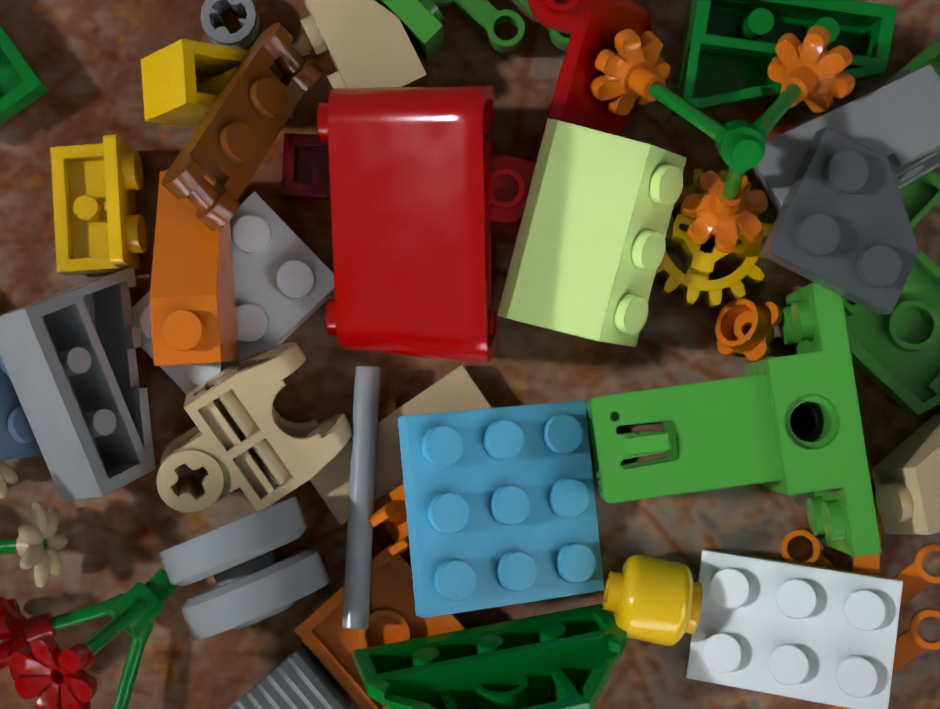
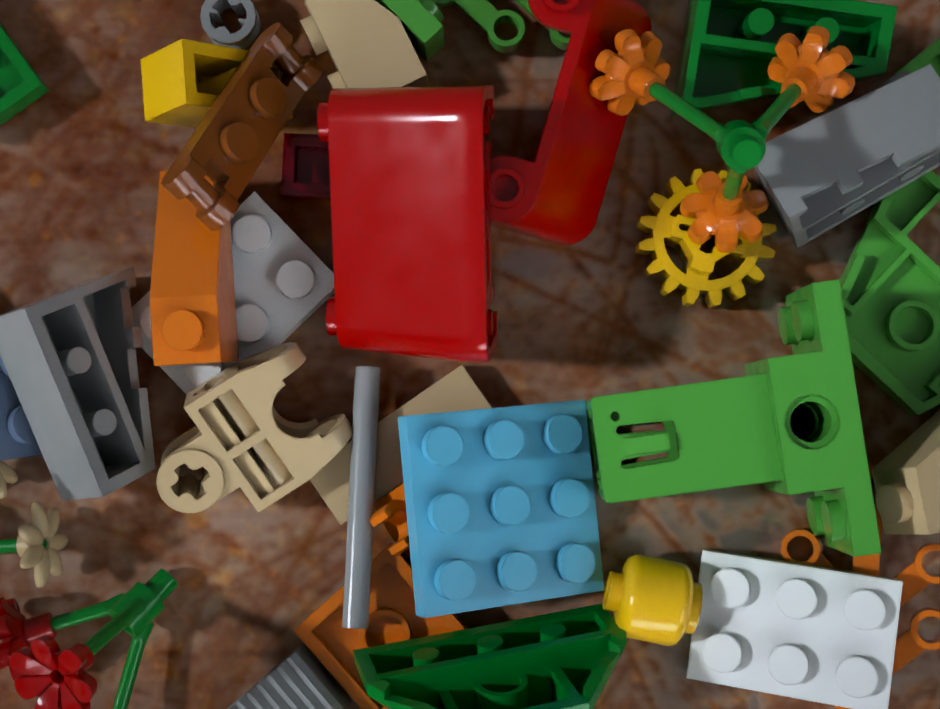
yellow bracket [50,134,147,276] -> none
light grey wheel [159,497,330,641] -> none
yellowish green slope [497,118,687,347] -> none
orange plate [715,296,782,362] -> none
dark grey plate [760,126,920,315] -> none

